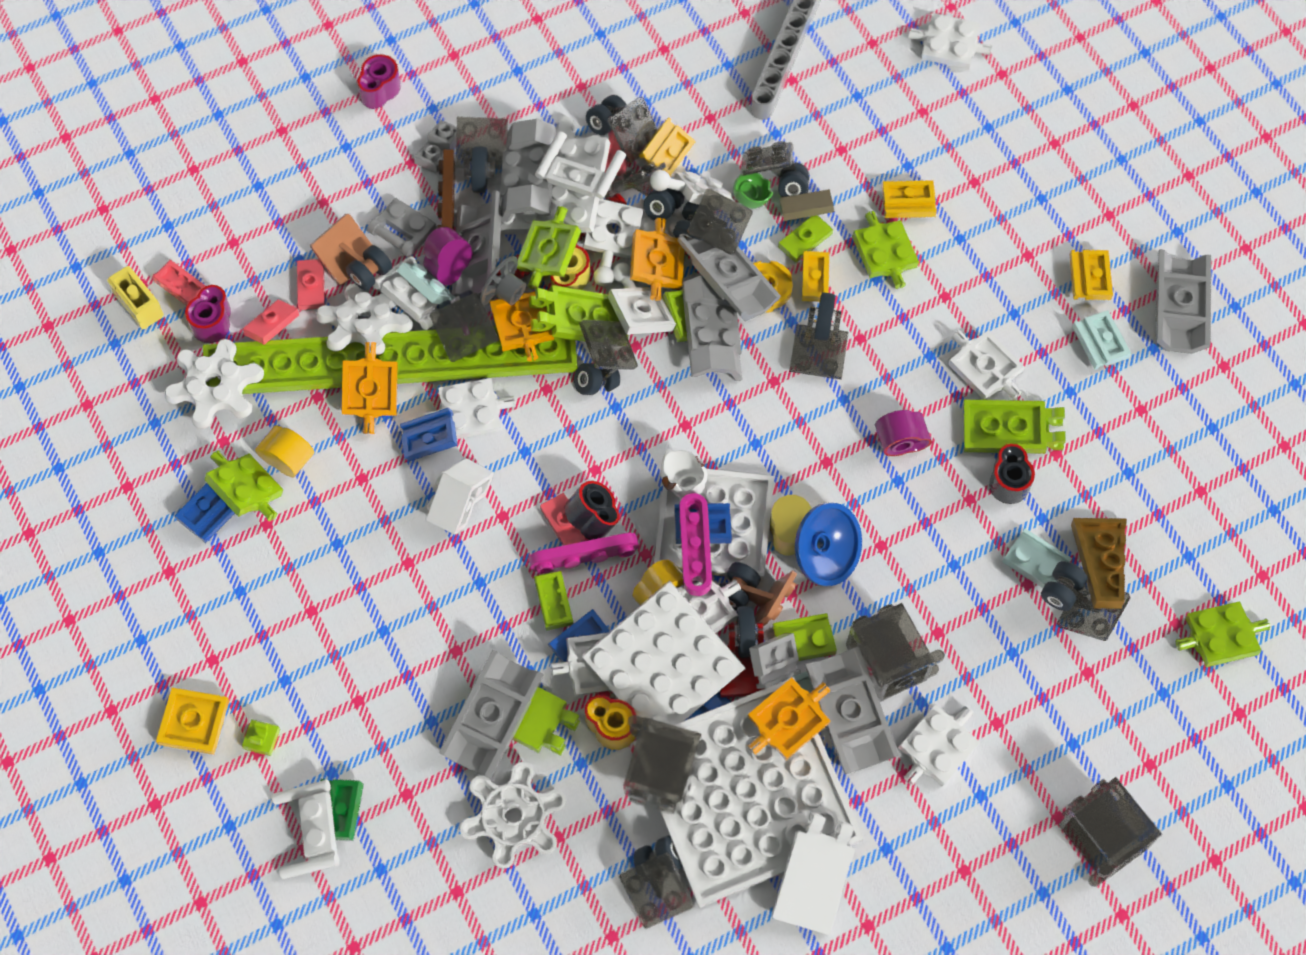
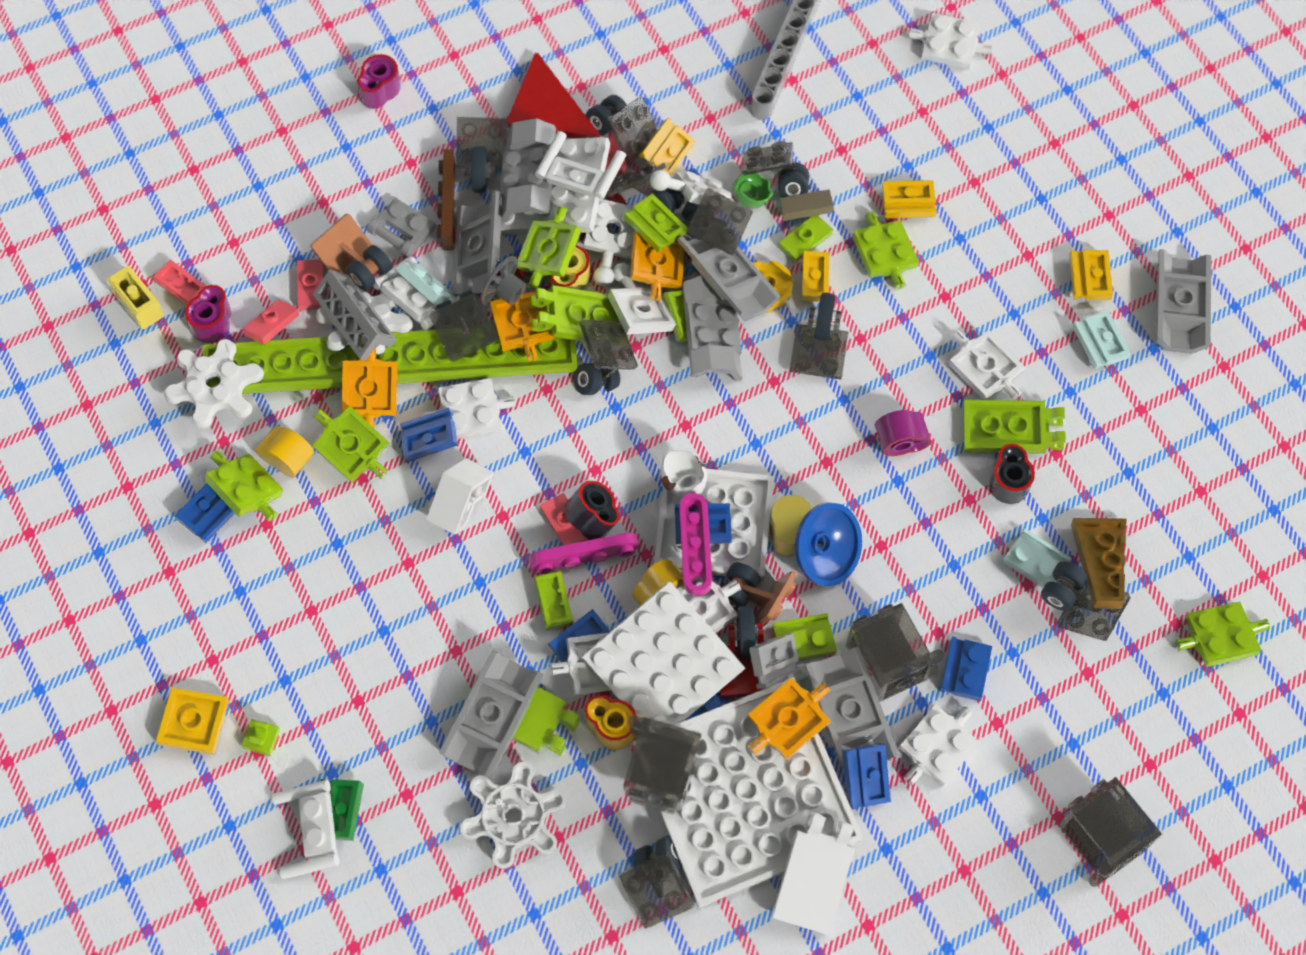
light grey slope [415,120,463,173] -> none
magenta piece [423,227,472,285] -> none
none -> lime plate [312,406,390,483]
none -> light grey fence [313,270,397,361]
none -> red tile [506,53,600,139]
none -> lime plate [624,194,688,253]
none -> blue plate [842,743,891,809]
none -> blue plate [940,636,992,701]

